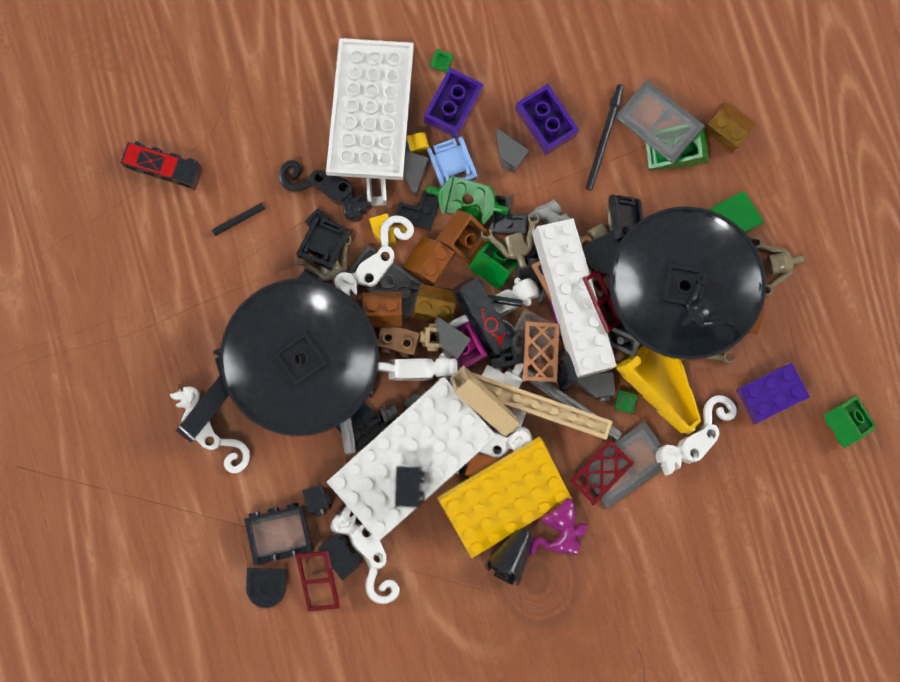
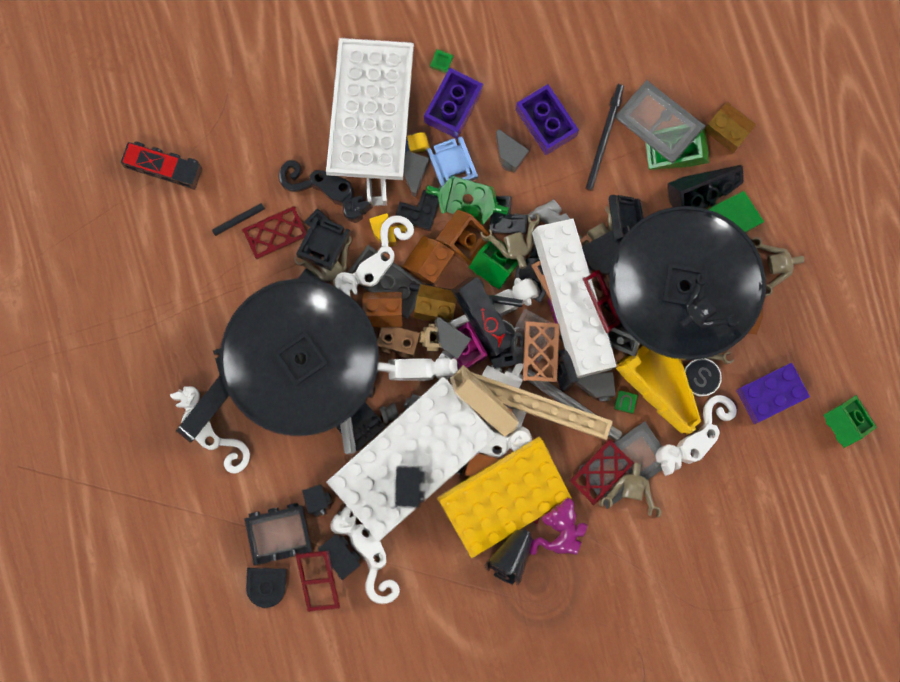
none -> dark red window [242,206,307,260]
none -> dark tan piece [599,463,661,518]
none -> black wedge [667,165,744,209]
none -> black tile [685,358,721,397]

